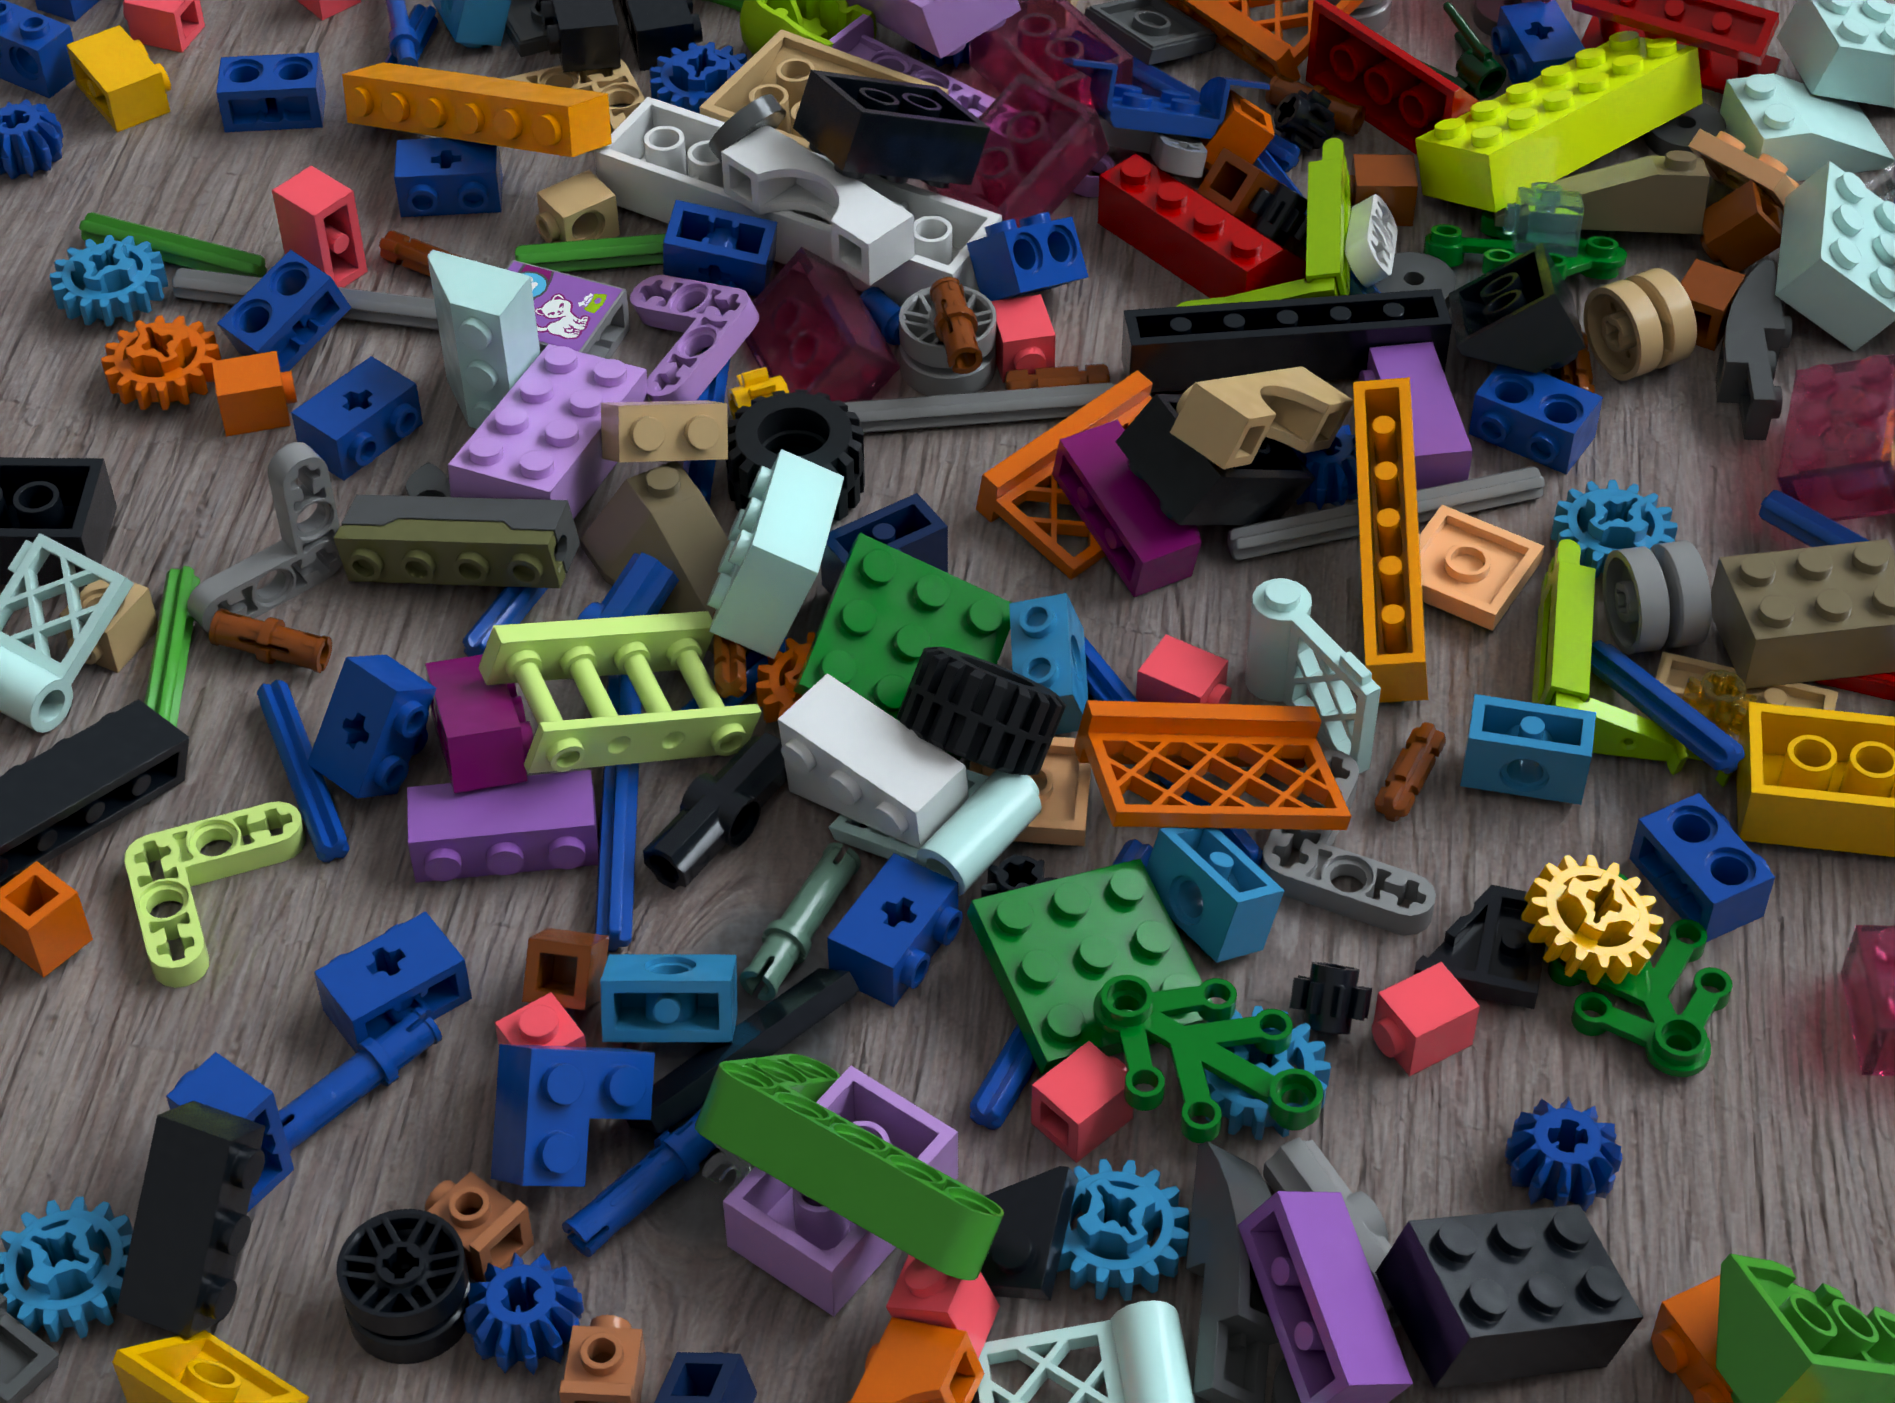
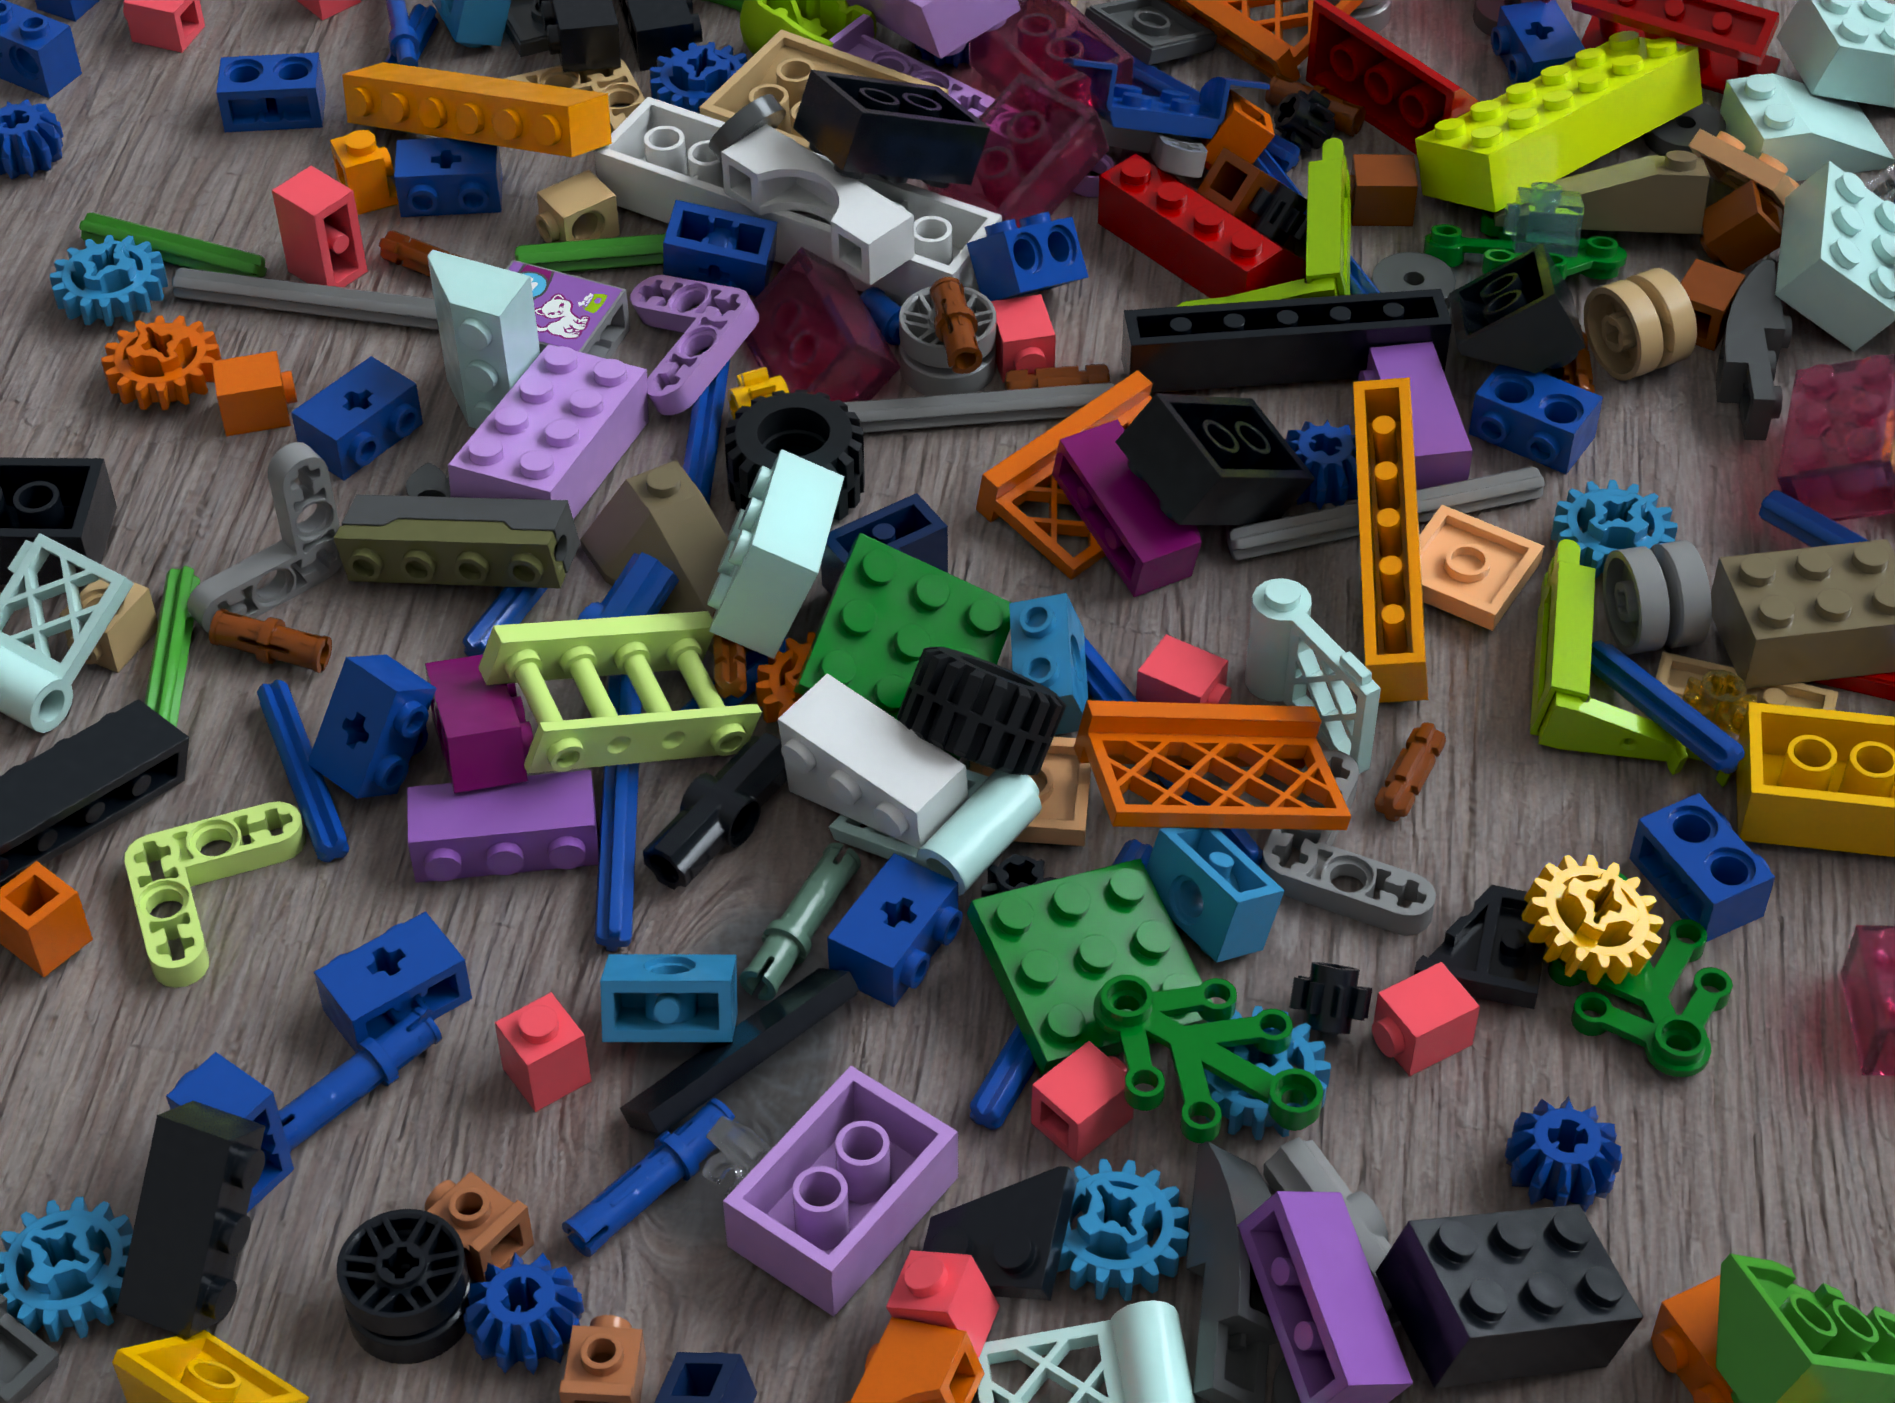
yellow brick [66,25,171,132] -> none
blue brick [217,249,351,372] -> none
blue brick [491,1044,655,1187] -> none
dark orange brick [522,928,609,1010] -> none
tan brick [601,400,728,463] -> none
bright green beam [695,1054,1004,1280] -> none
tan arch [1170,366,1354,469] -> none
white beam [1345,194,1398,288] -> none
dark green plant [1417,2,1506,99] -> none
dark azure brick [1460,694,1596,805] -> none
none -> light orange brick [330,129,398,215]

